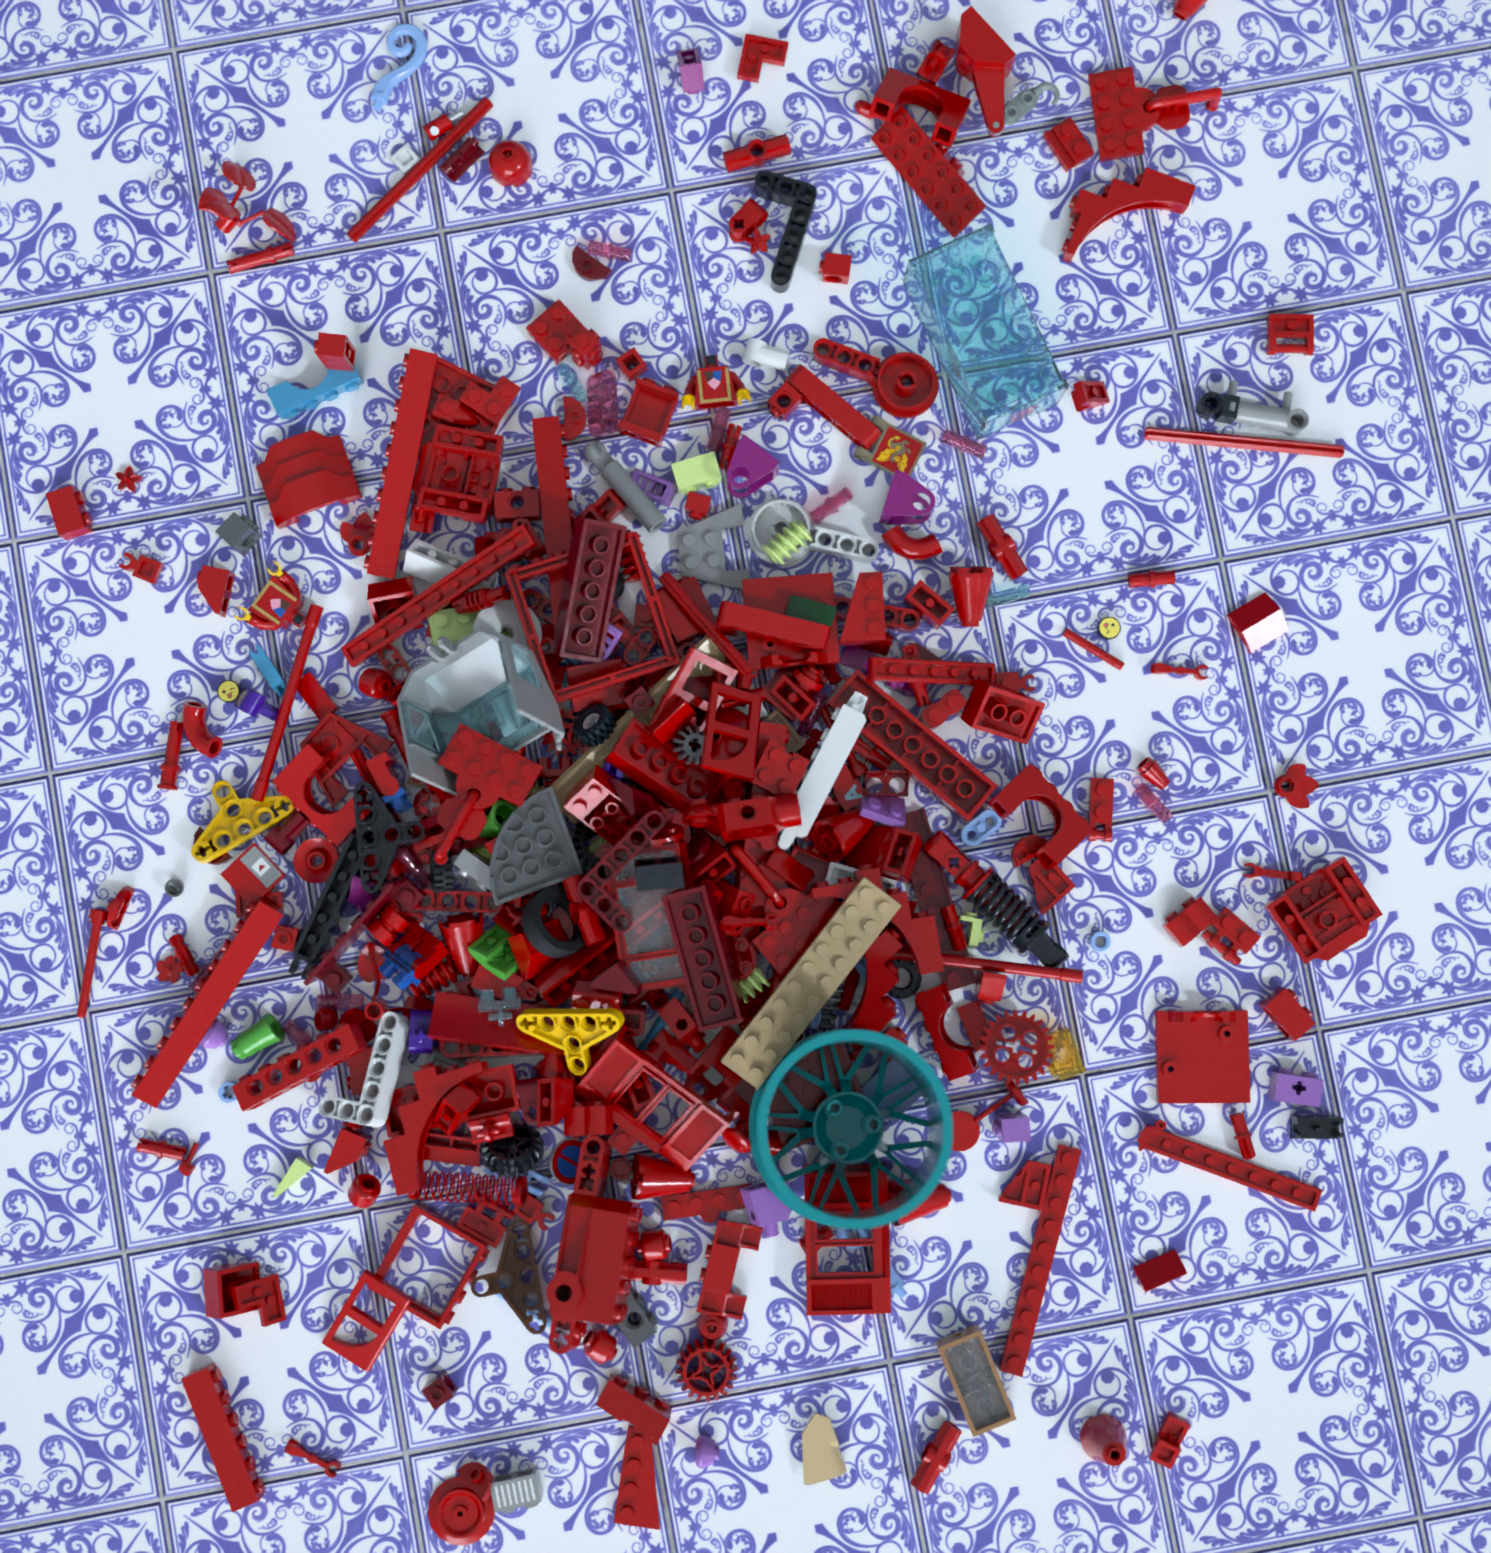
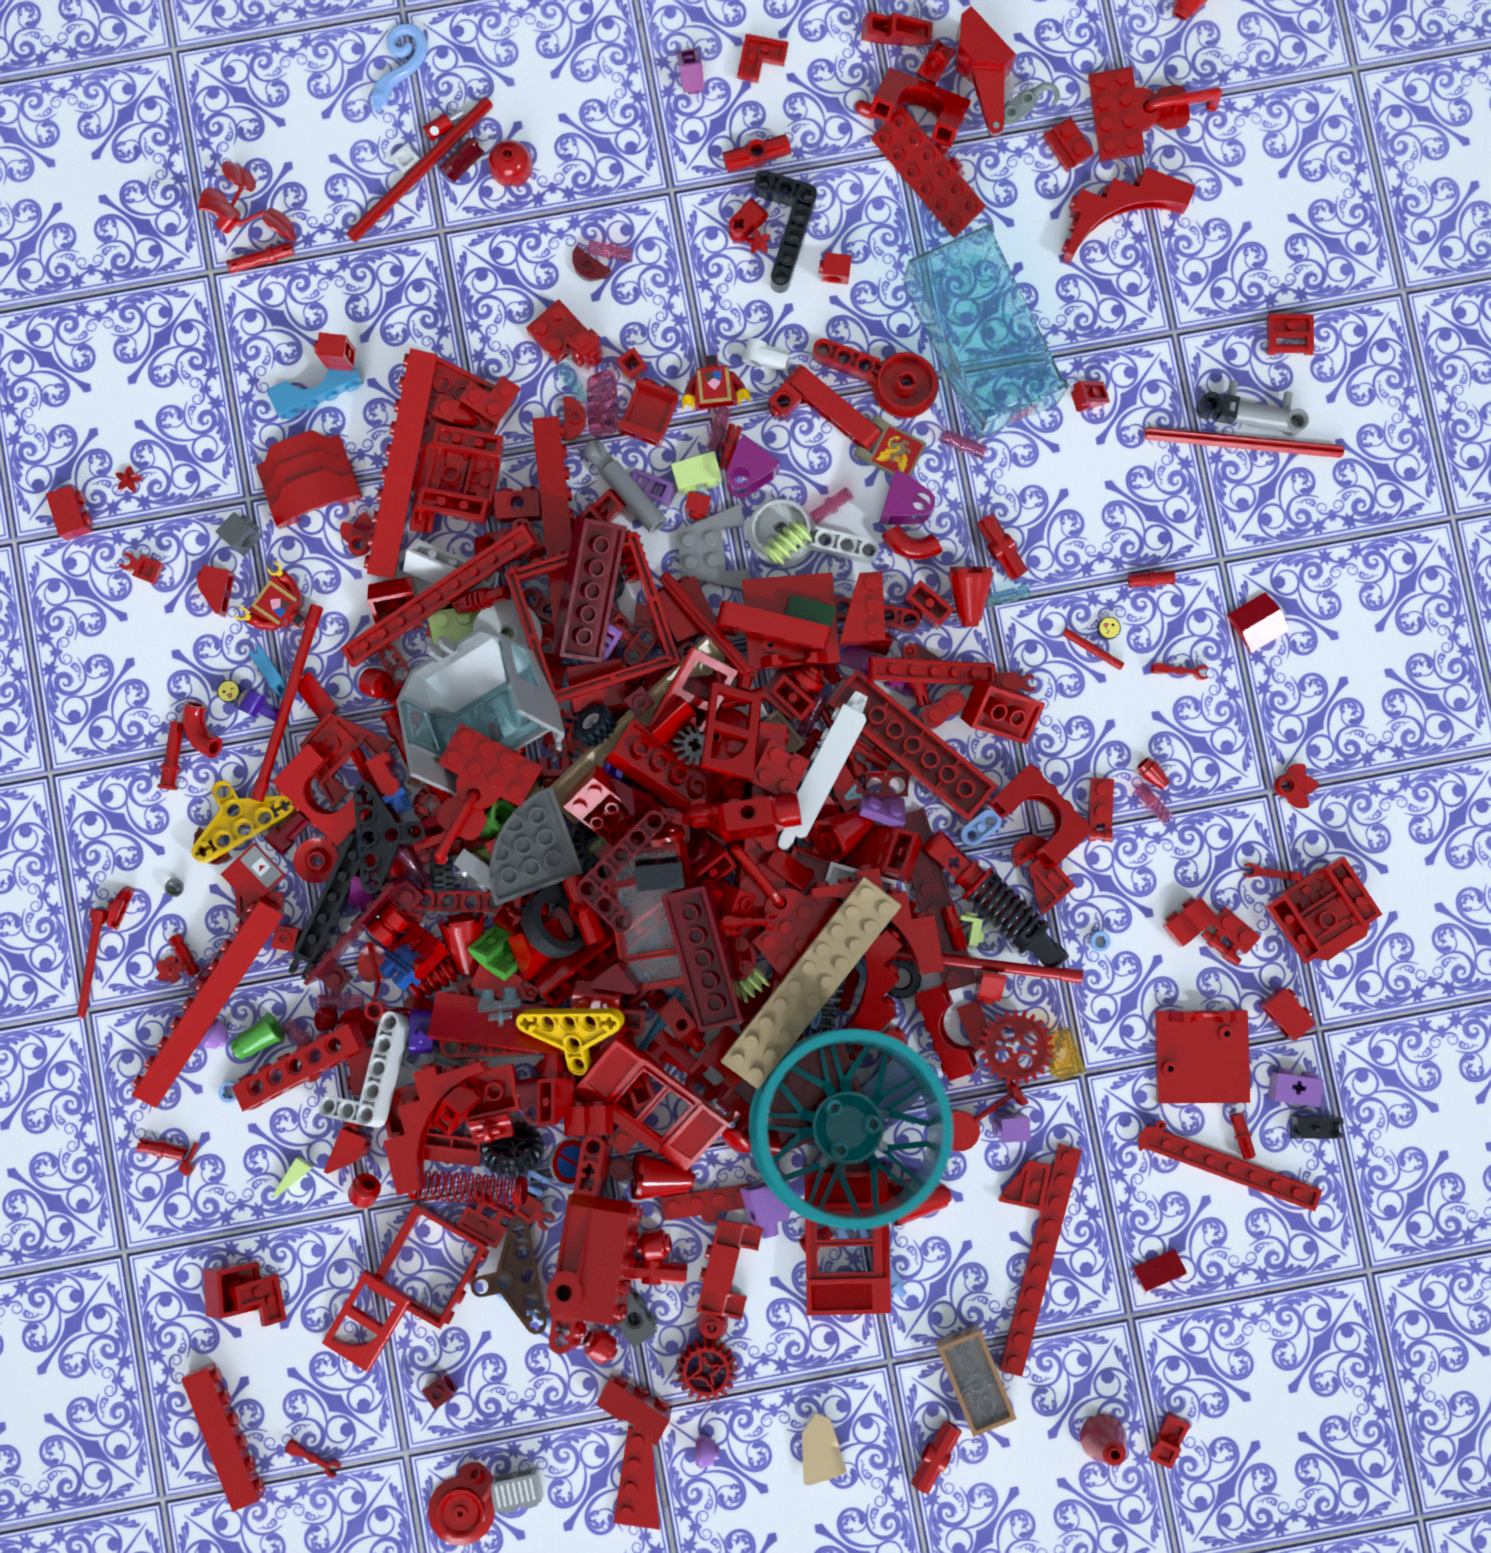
none -> red slope [861,11,933,46]

